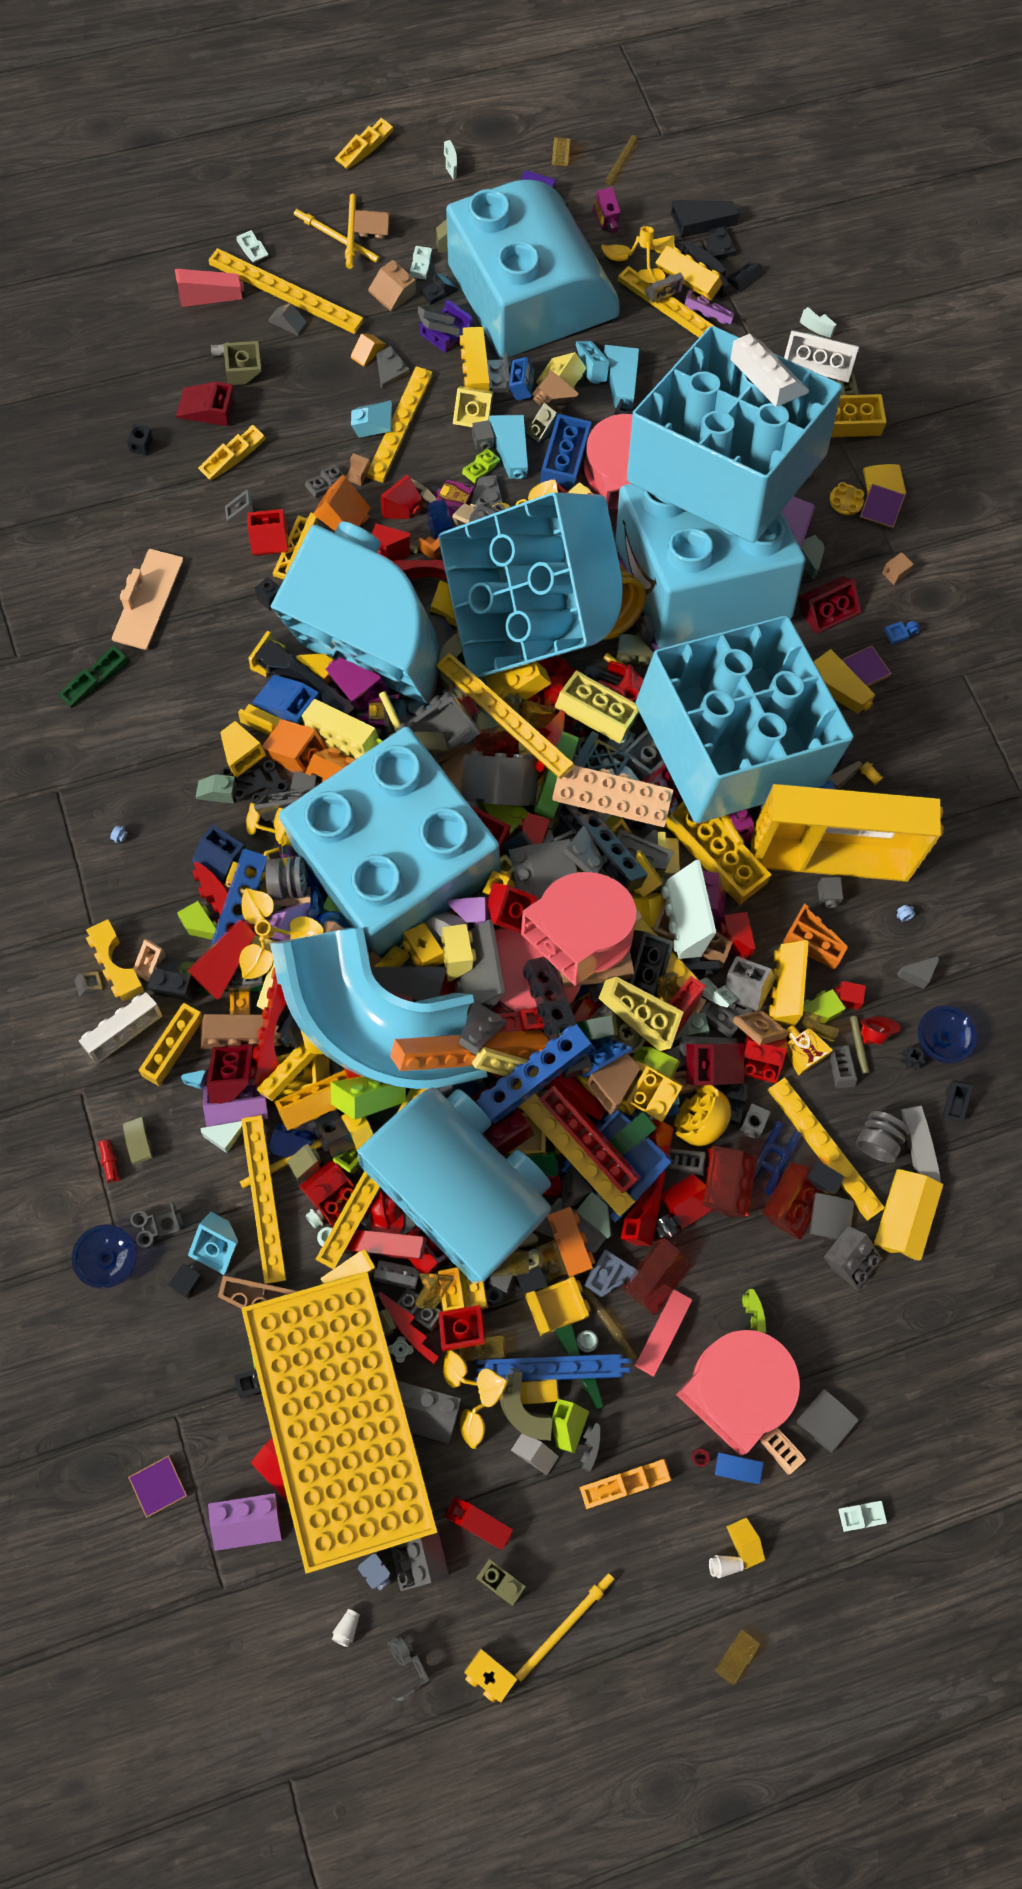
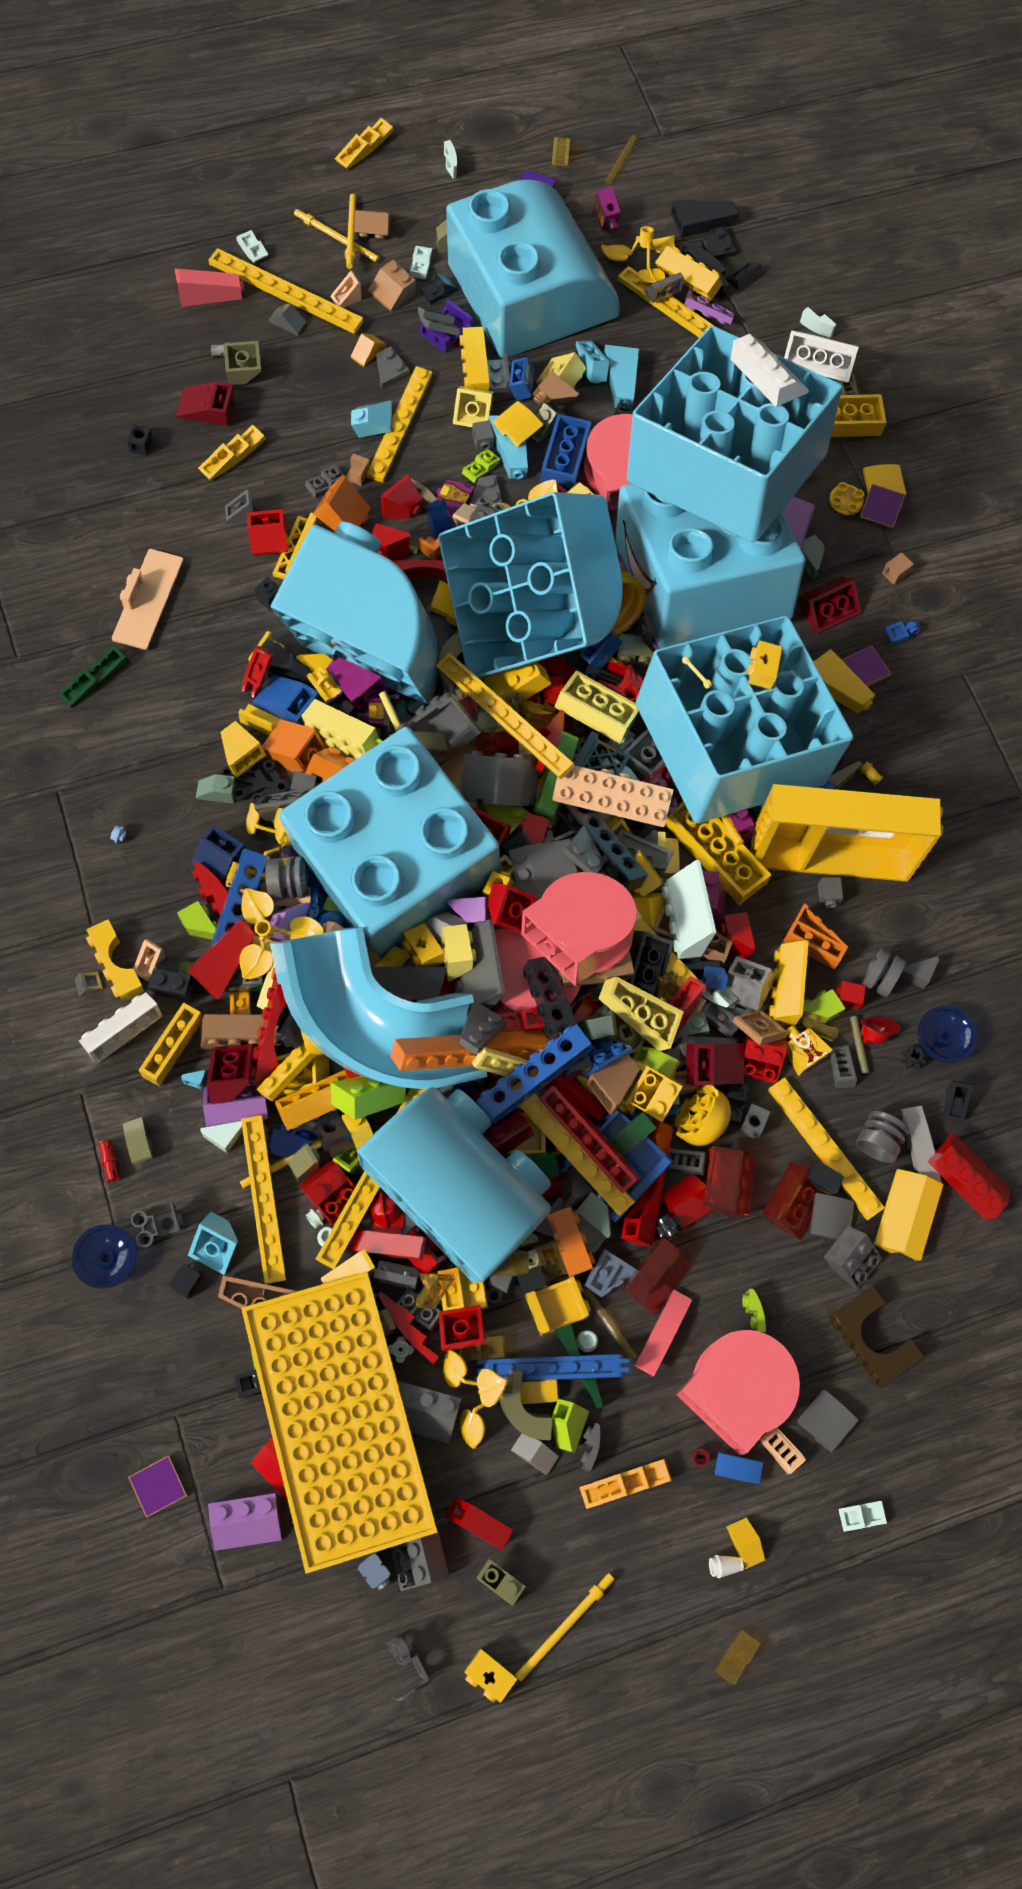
white cone [332,1609,360,1647] -> none
clear blue piece [746,1120,802,1195] -> none
light blue plate [897,905,915,922] -> none
none -> red hinge [241,646,274,698]
none -> yellow hips [307,666,342,703]
none -> light nougat slope [331,271,361,308]
none -> yellow slope [492,401,543,447]
none -> blue brick [580,631,623,669]
none -> light yellow hinge [682,656,712,688]
none -> blue slope [702,966,728,990]
none -> yellow brick [747,640,782,689]
none -> dark brown arch [829,1286,924,1387]
none -> dark grey wheel [861,947,907,998]
none -> red slope [928,1133,1011,1219]

